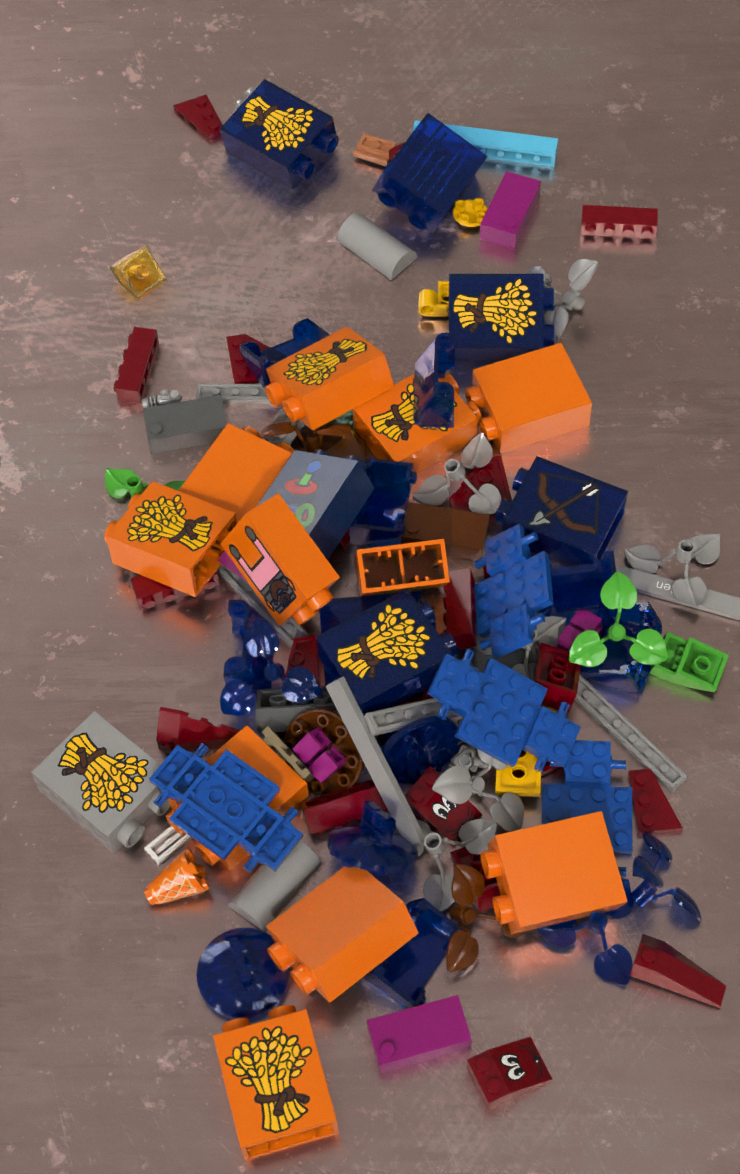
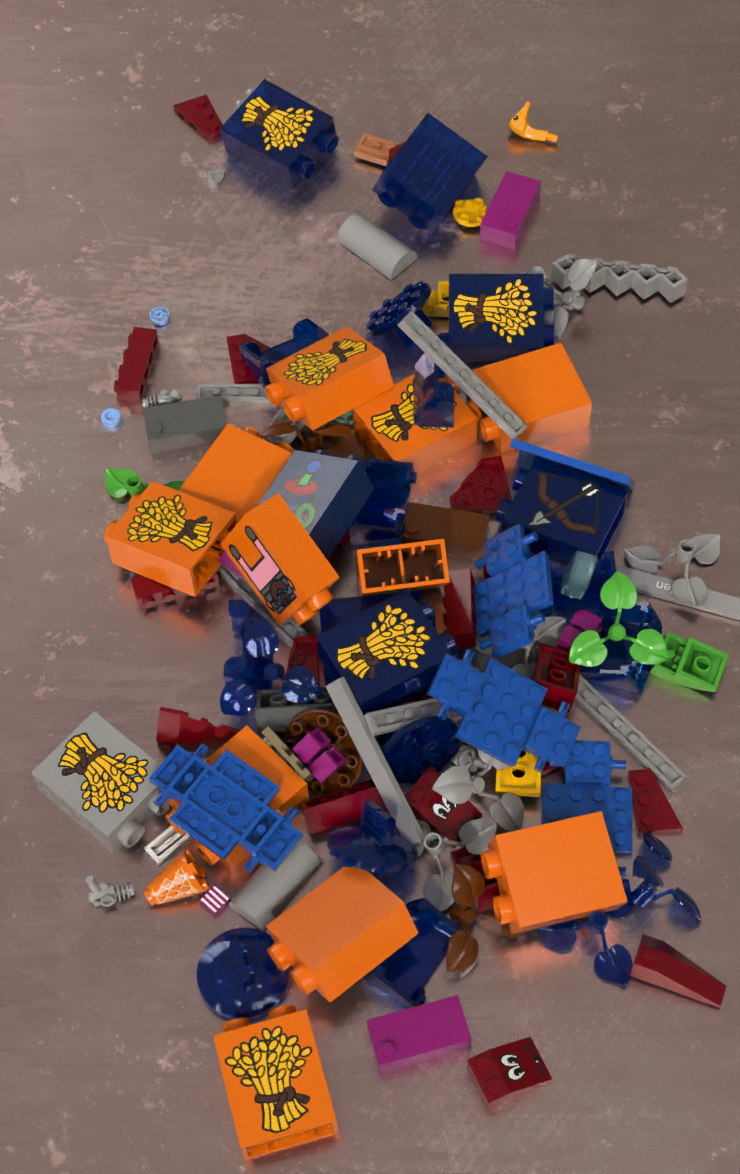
clear yellow slope [109,245,166,298] -> none
medium azure brick [411,120,558,167] -> none
light grey plant [413,432,502,515] -> none
dark red brick [581,205,658,238] -> none
none -> light grey piece [85,875,134,907]
none -> light blue tile [101,408,121,428]
none -> light blue tile [150,307,170,326]
none -> magenta tile [199,884,231,917]
none -> light grey tile [206,168,225,189]
none -> clear blue bracket [365,281,433,349]
none -> light grey tile [397,311,527,439]
none -> light orange animal [508,101,559,143]
none -> blue tile [510,439,635,490]
none -> light grey brick [551,254,688,303]
none -> clear light blue slope [560,550,598,599]

